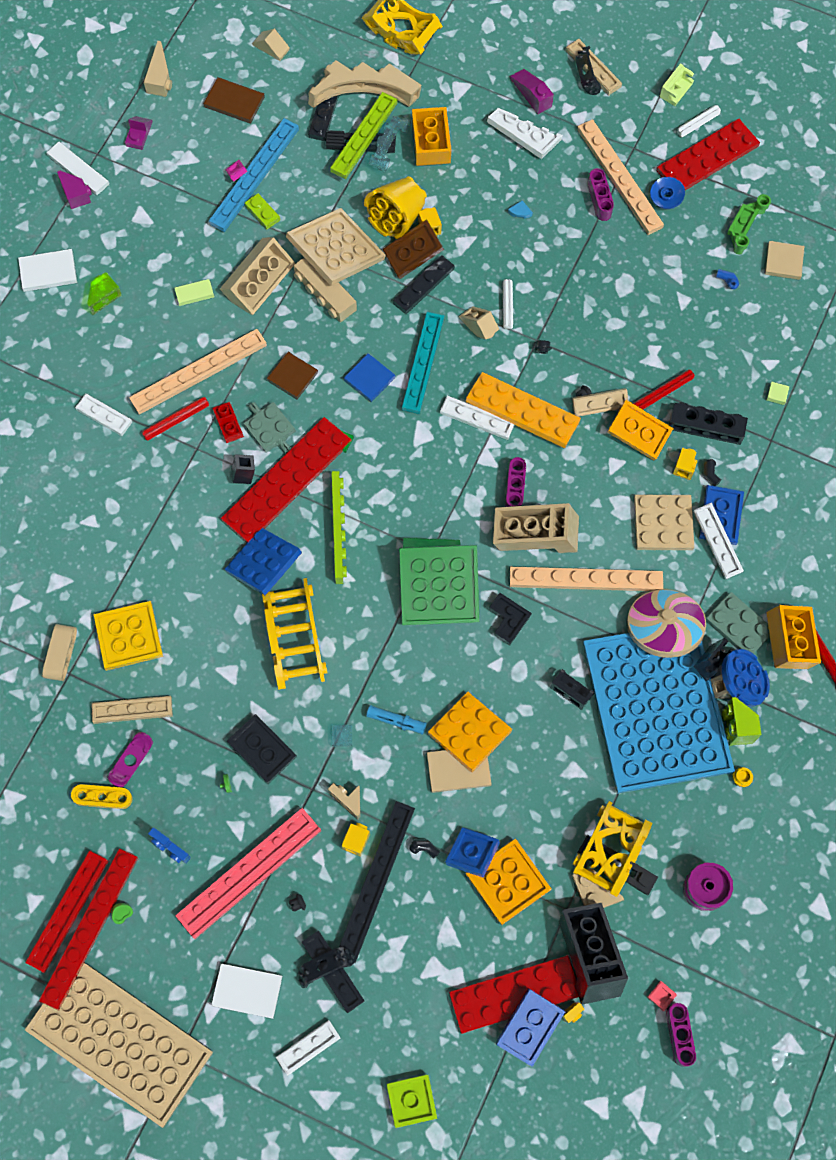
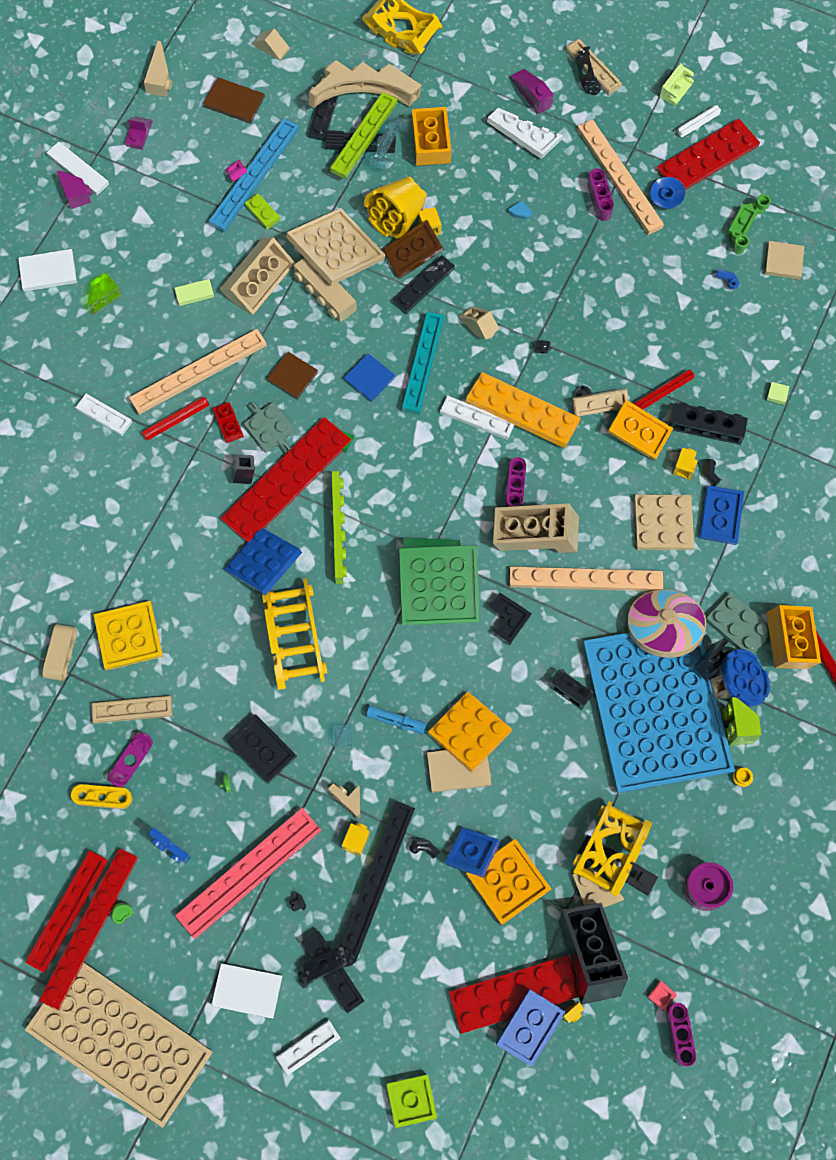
white axle [503,279,513,329] -> none
white tile [693,503,744,580] -> none

